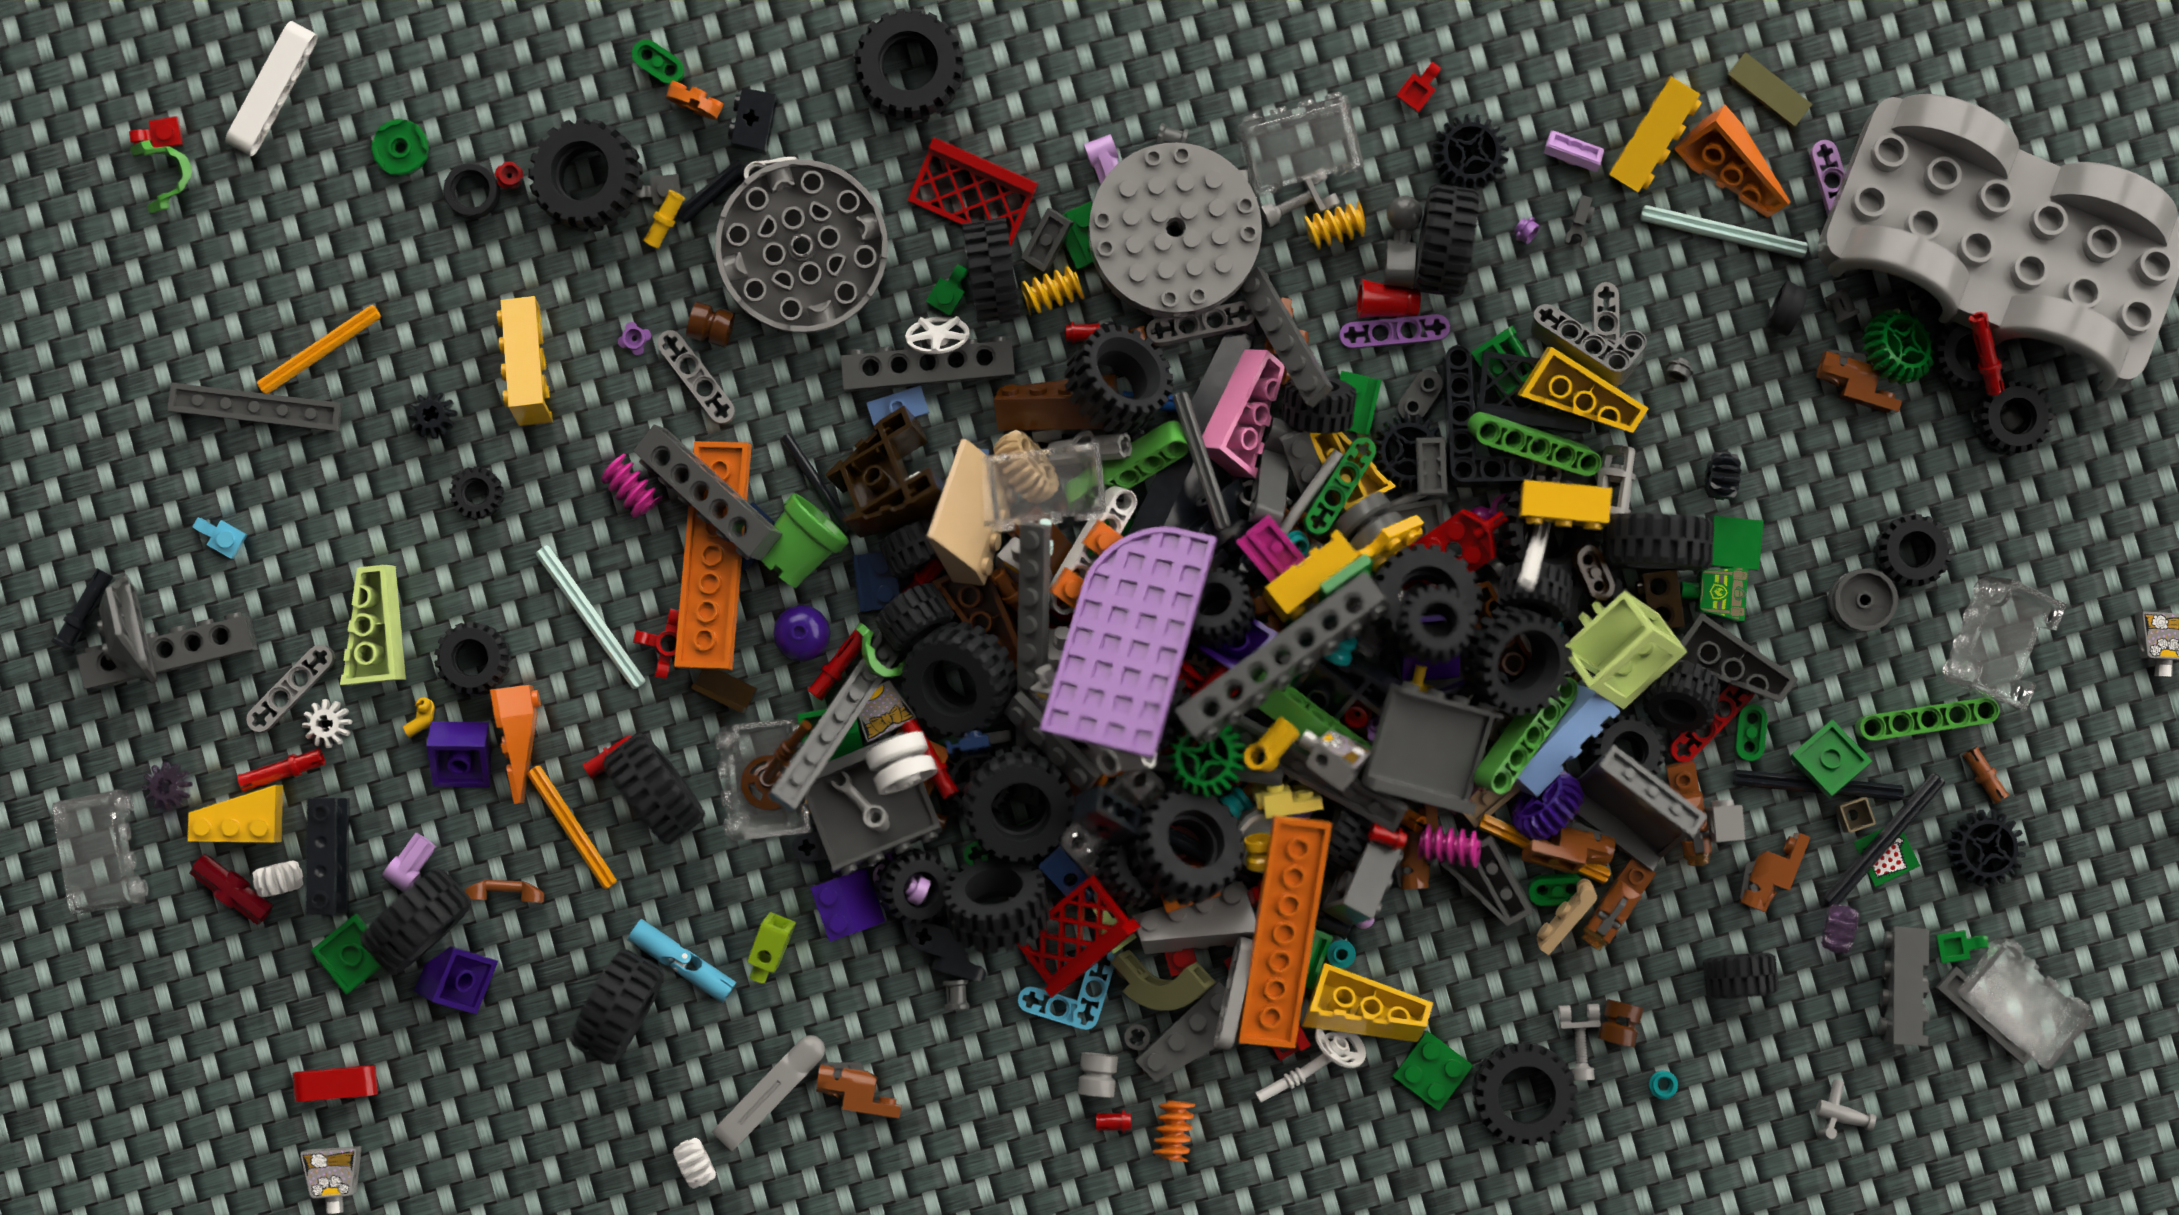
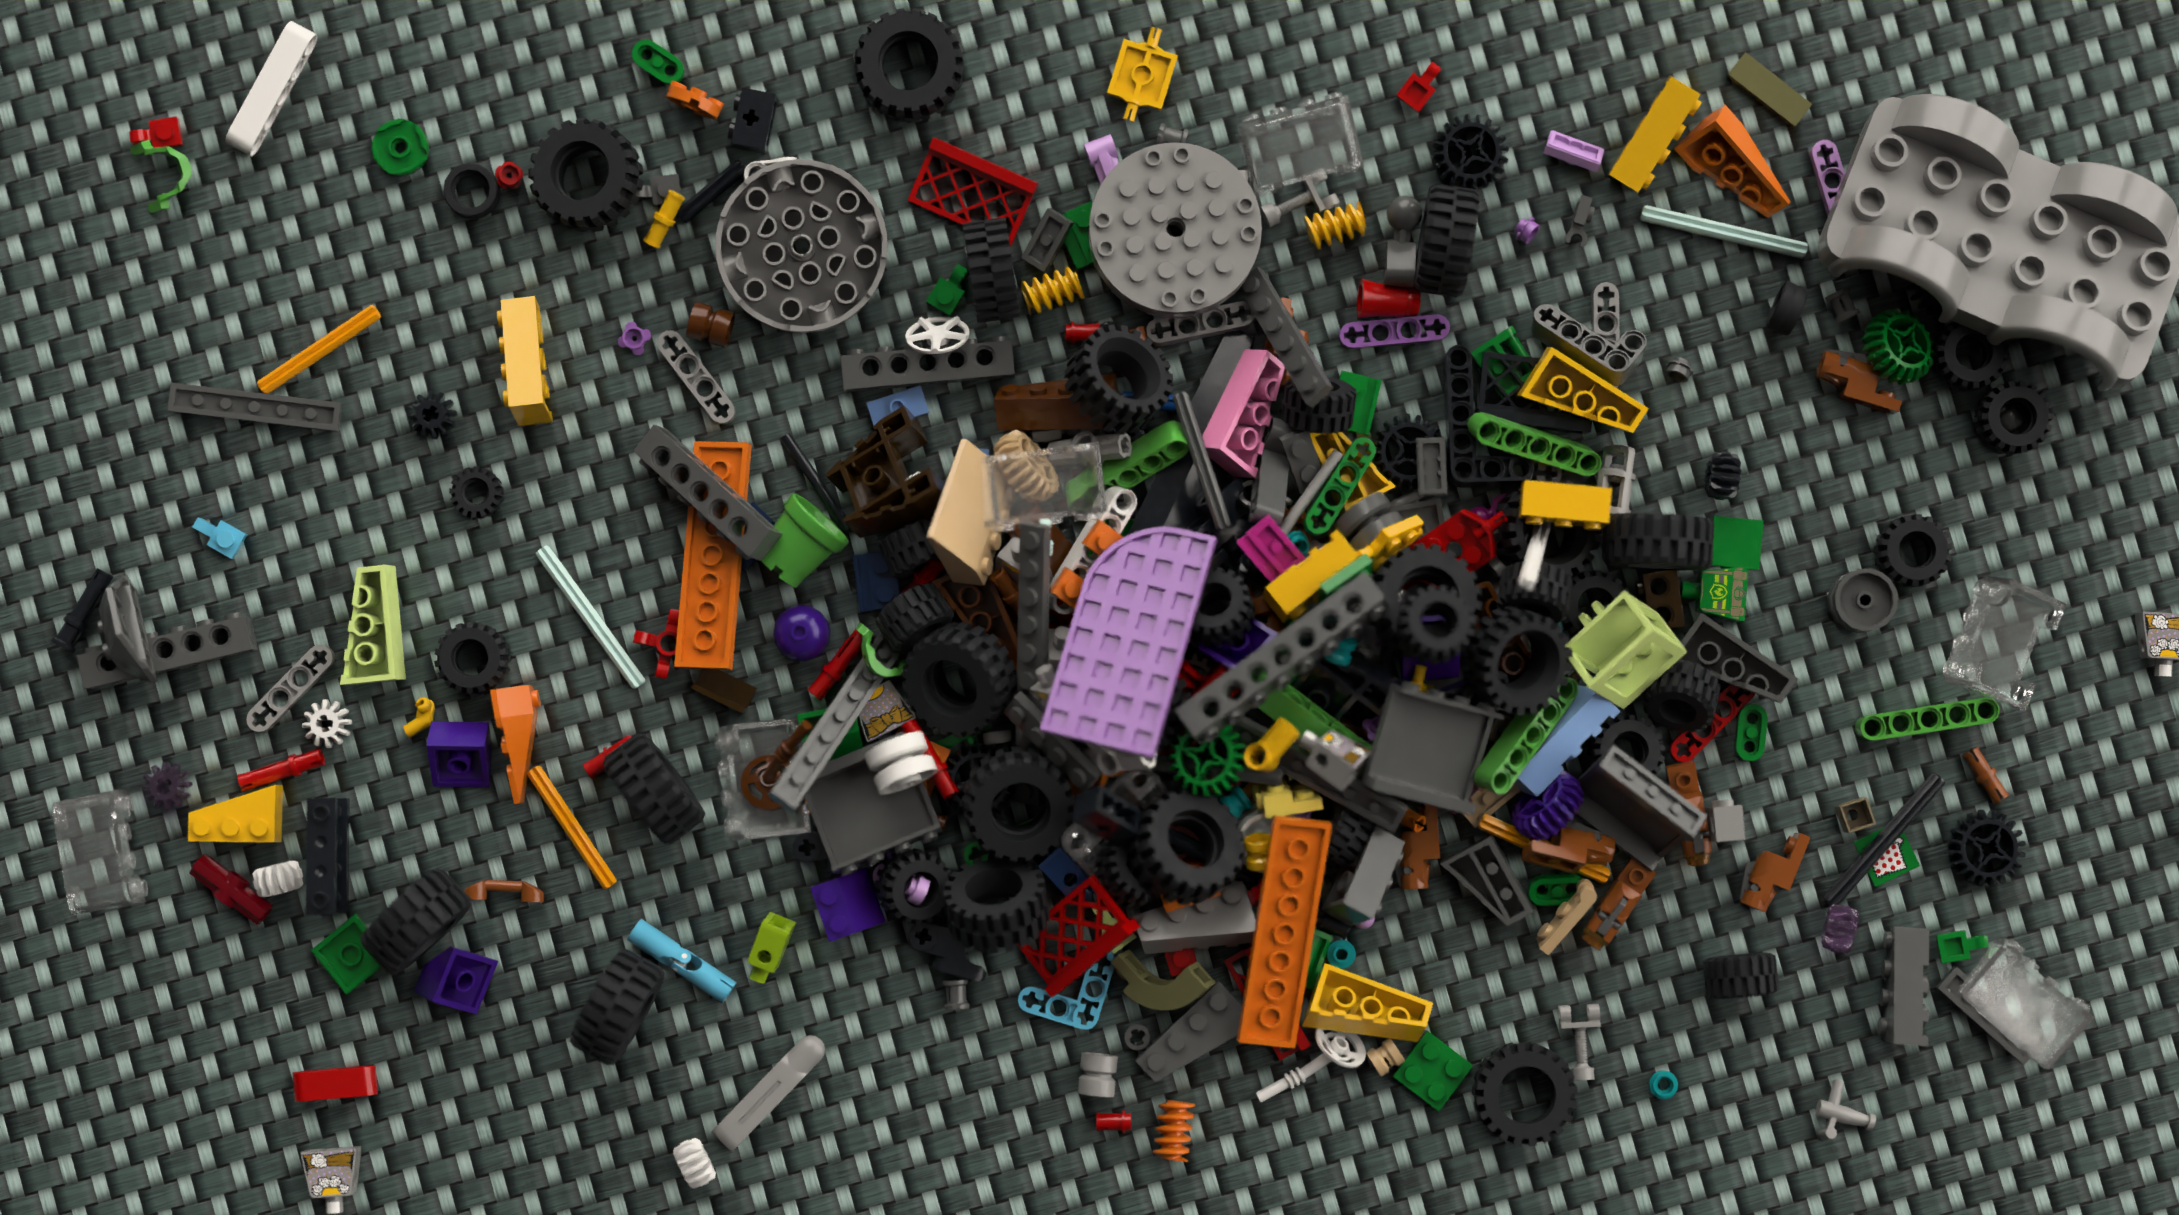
lavender piece [382,833,437,892] -> none
dark pink piece [601,454,662,518] -> none
dark orange plate [816,1062,902,1118] -> none
light grey brick [831,772,890,833] -> none
dark blue plate [946,731,991,759] -> none
light grey beam [1214,936,1253,1050] -> none
red plate [1344,700,1372,728] -> none
red pin [1368,823,1407,851] -> none
dark grey plate [1397,370,1443,423] -> none
dark pink piece [1418,823,1481,868] -> none
dark brown plate [1572,545,1615,601] -> none
reddish brown wheel [1598,999,1644,1047] -> none
black axle [1733,770,1904,801] -> none
green plate [1789,719,1872,799] -> none
red pin [1969,312,2005,396] -> none
none -> yellow plate [1107,27,1178,122]
none -> tan wheel [1366,1038,1405,1077]

